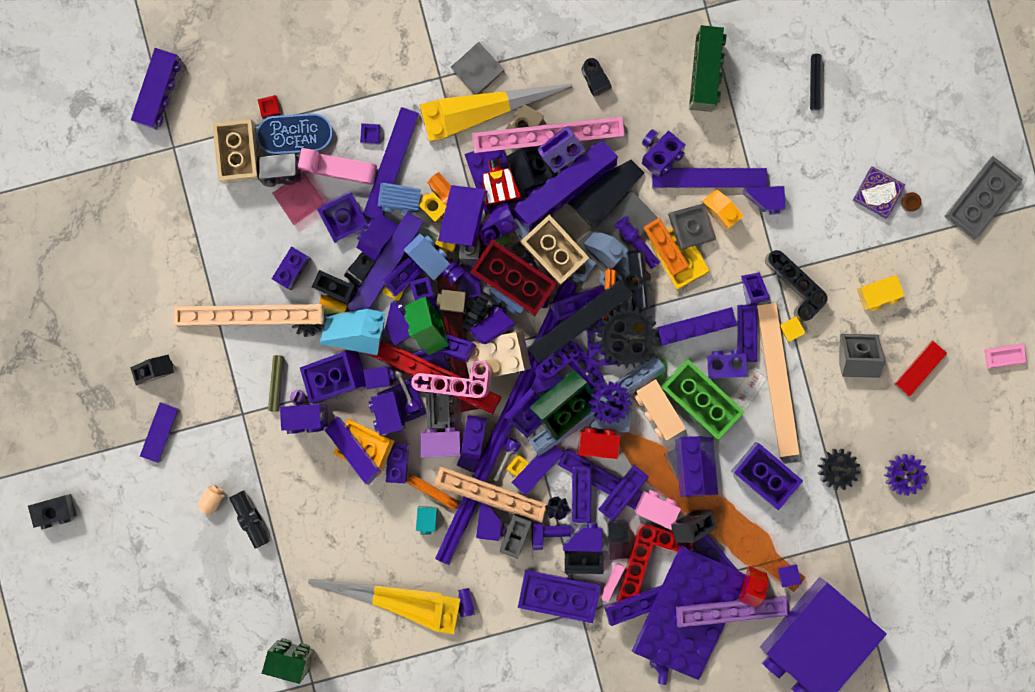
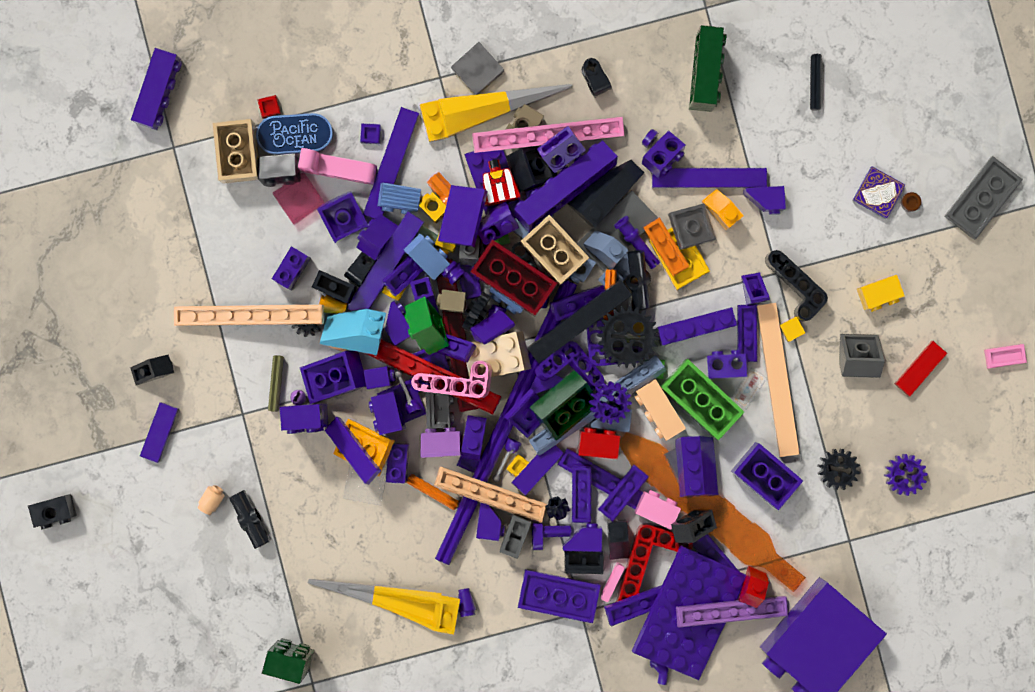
teal brick [416,506,438,535] -> none
dark purple tile [777,564,801,588] -> none

